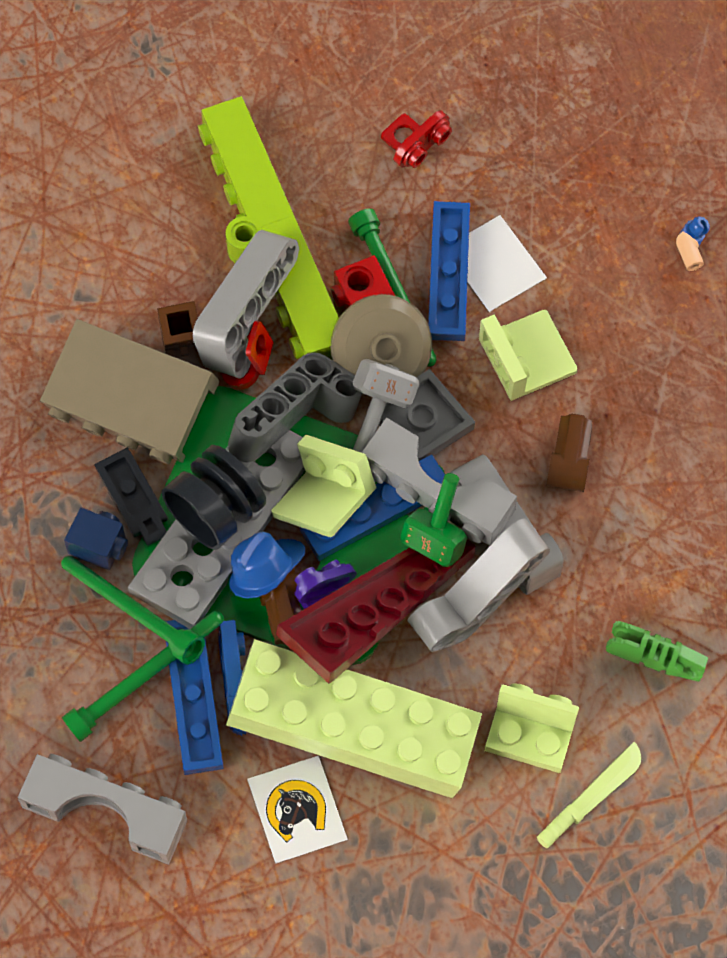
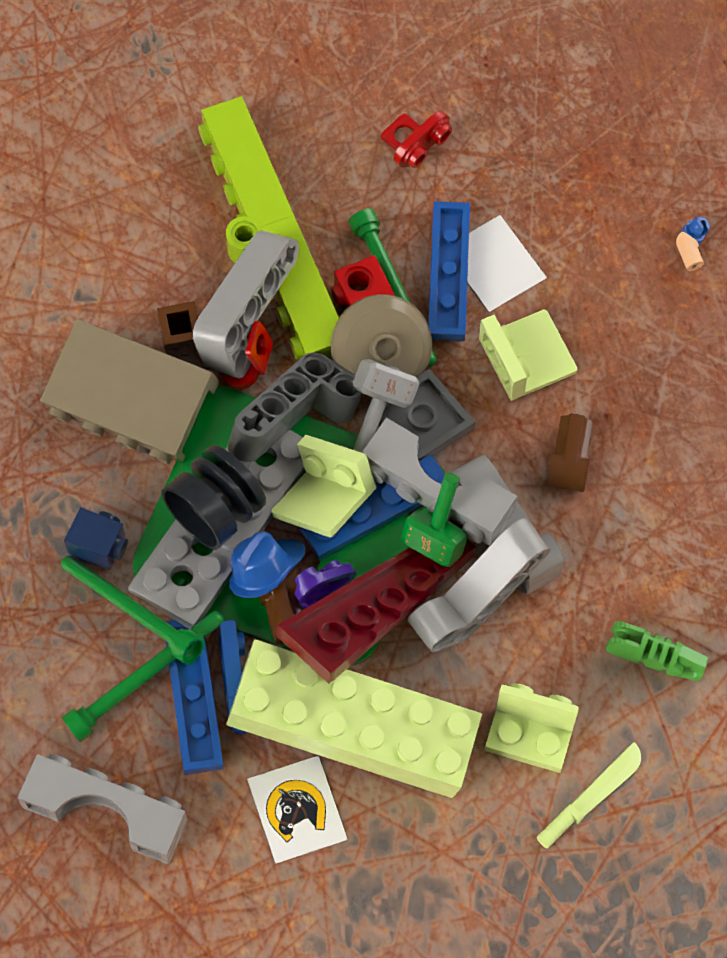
black hinge [94,447,168,546] -> none

